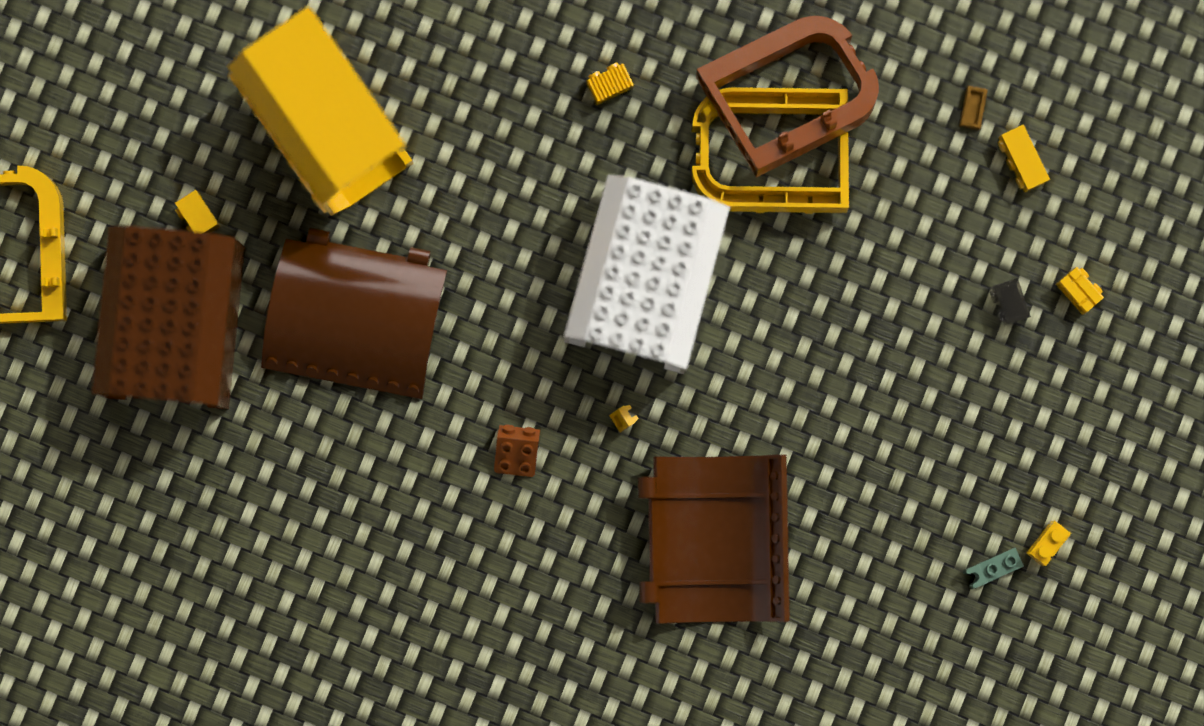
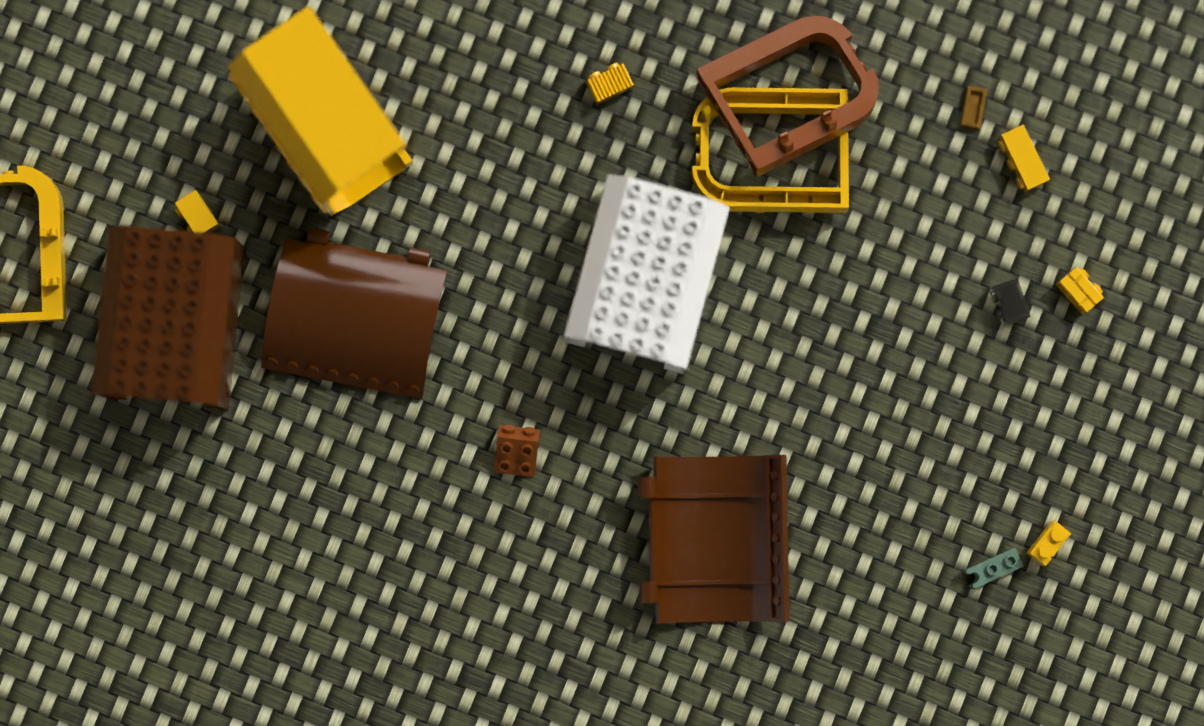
yellow tile [609,405,639,433] -> none

